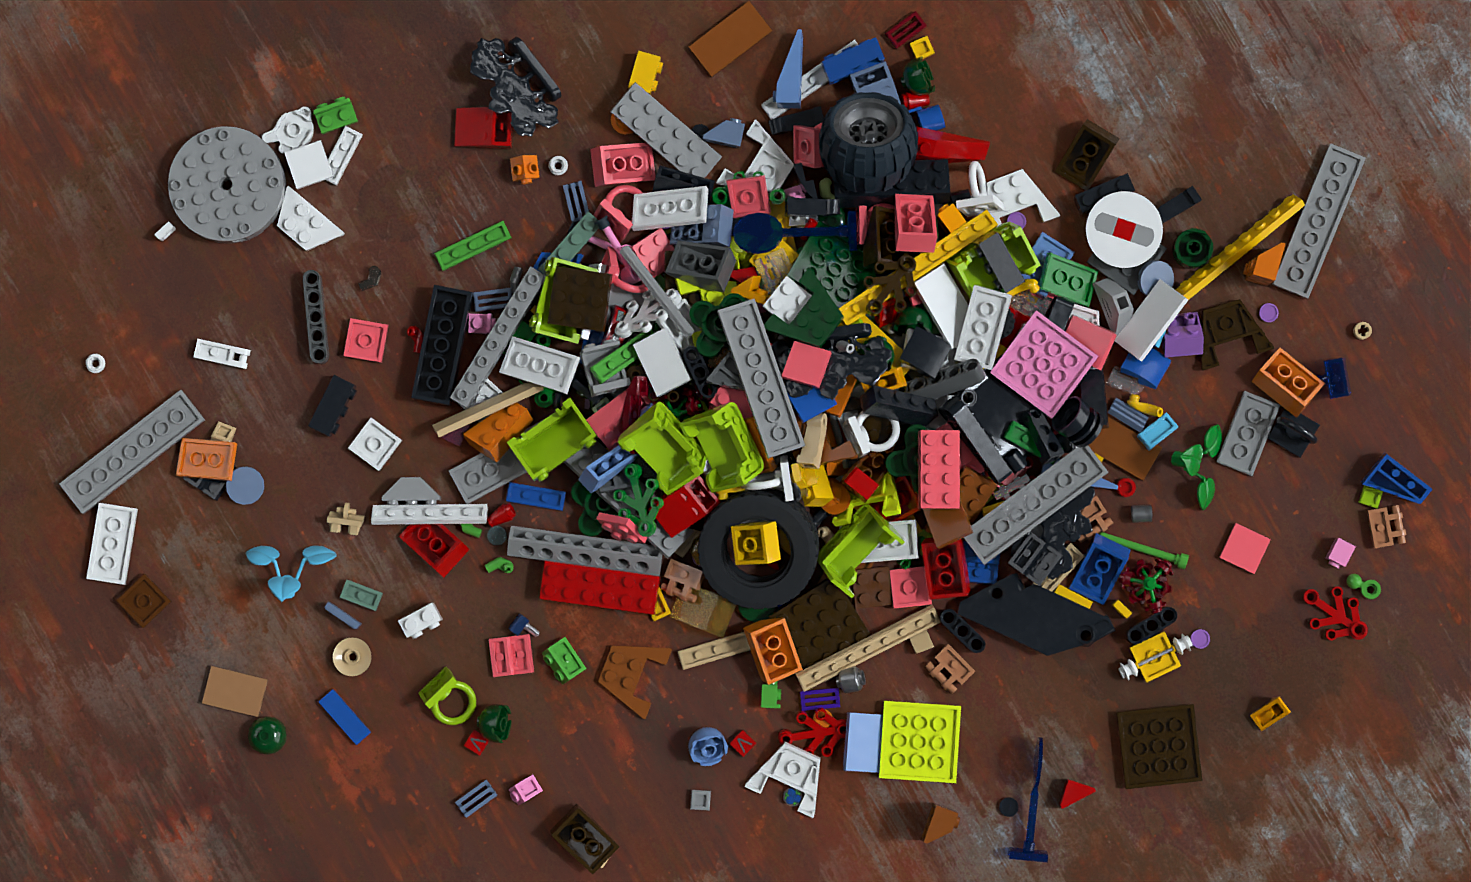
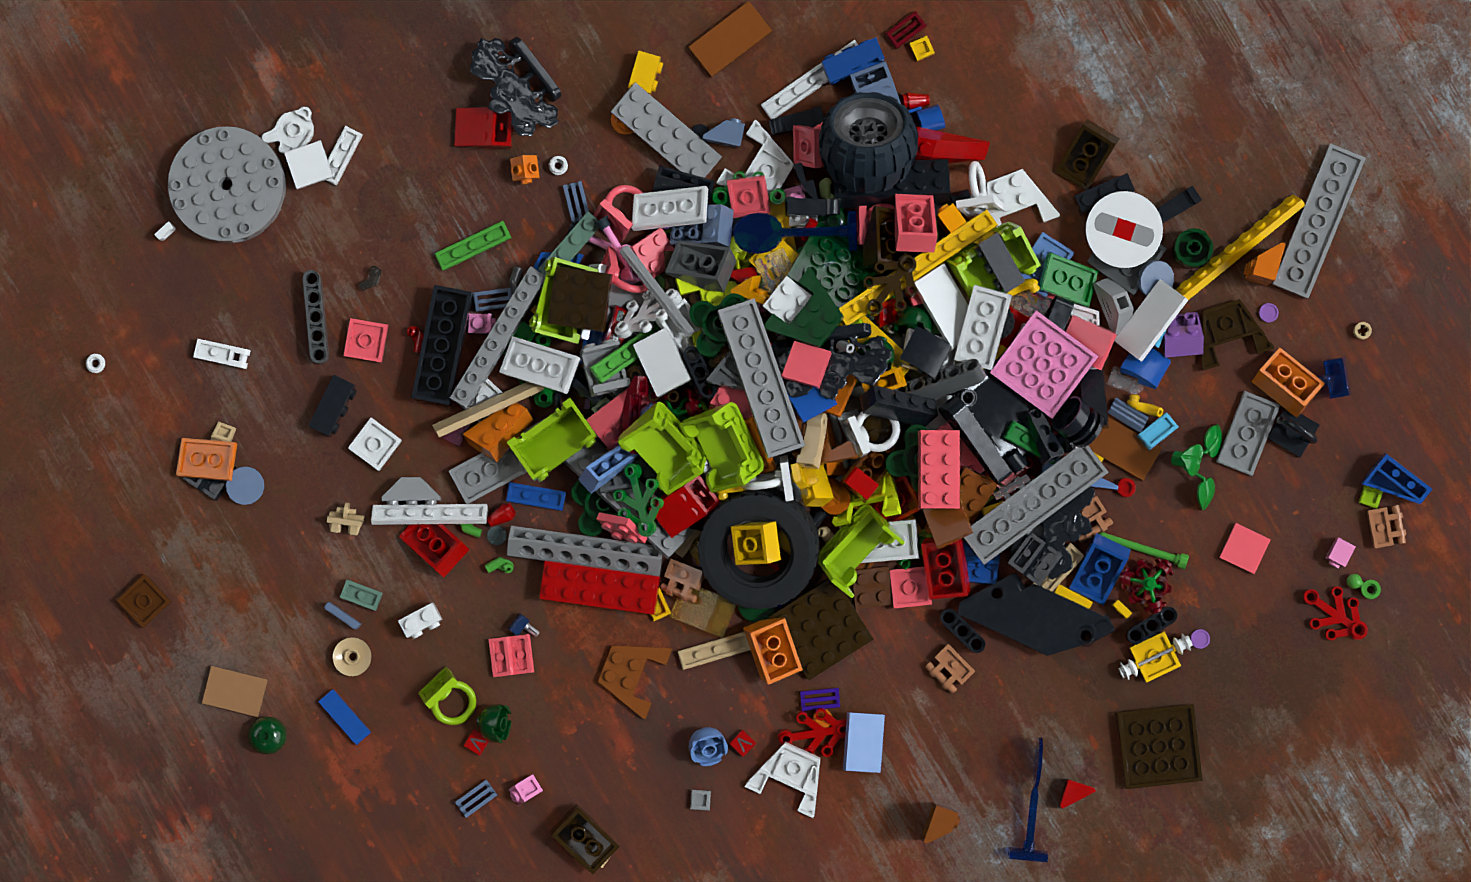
light grey plate [59,390,205,514] -> none
white plate [86,503,138,585] -> none
medium azure plant [245,546,337,602] -> none
white wing [277,186,345,251] -> none
bright green bracket [313,97,358,135] -> none
bright green bracket [542,637,587,684] -> none
coral slope [590,143,656,187] -> none
bright green brick [761,681,781,708] -> none
medium blue slope [773,29,803,108] -> none
tile [783,787,803,806] -> none
tan tile [796,605,940,692] -> none
flat silver head [836,666,866,693] -> none
neon yellow plate [879,701,961,783] -> none
dark green cylinder [901,56,935,96] -> none
tan slope [909,630,934,654] -> none
black piece [999,797,1019,817] -> none
medium lavender piece [1007,212,1026,229] -> none
flat silver beam [1131,505,1152,523] -> none
light orange slope [1250,697,1291,731] -> none

